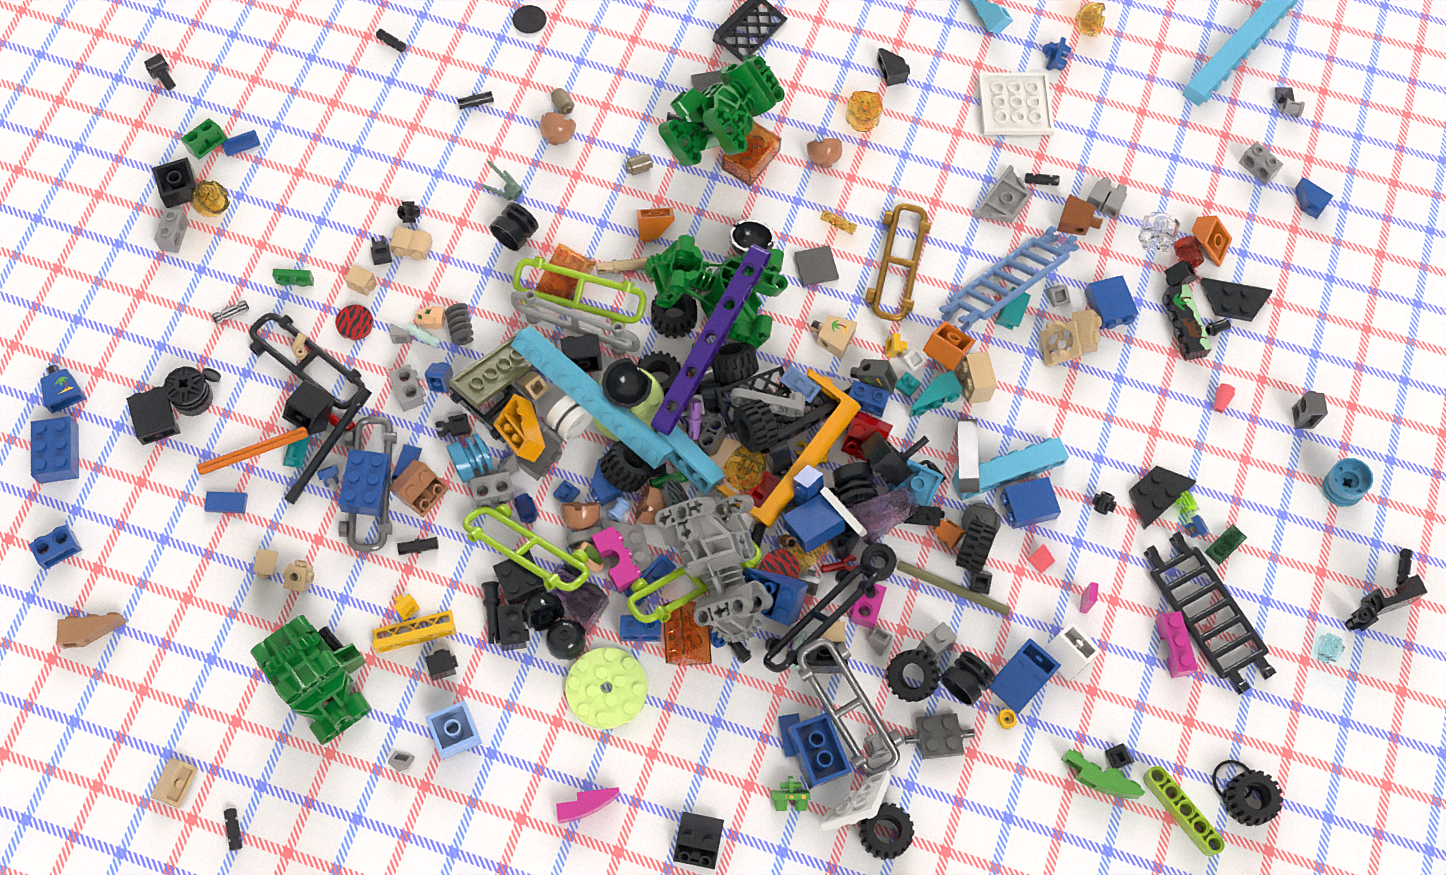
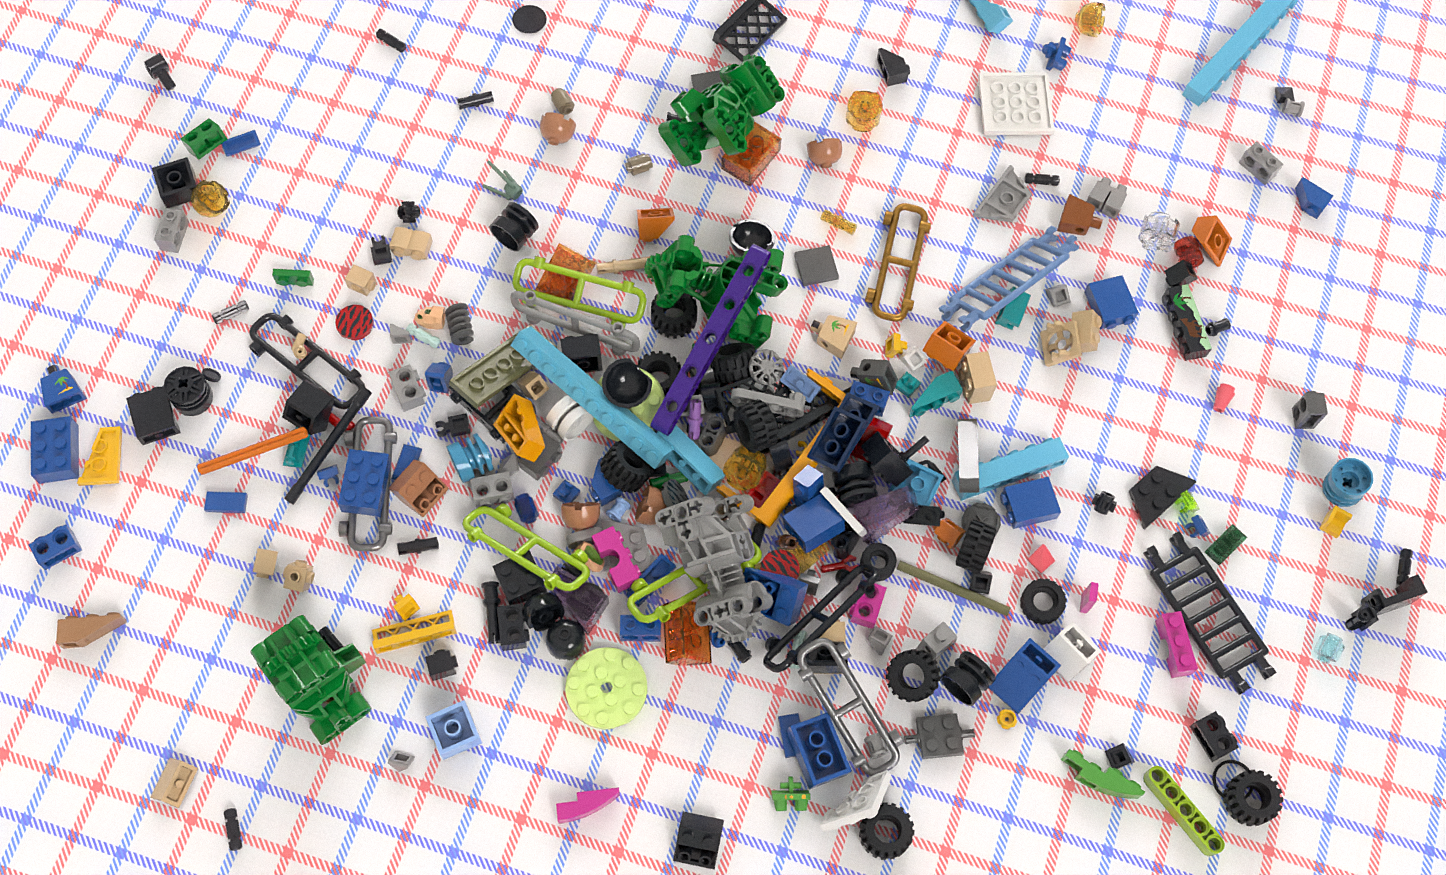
black wing [1200,278,1273,322] -> none
none -> yellow wing [77,426,122,486]
none -> light grey wheel [749,349,784,385]
none -> dark blue slope [807,392,880,473]
none -> black tyre [1020,578,1067,625]
none -> black brick [1189,711,1239,762]
none -> yellow panel [1319,505,1353,538]

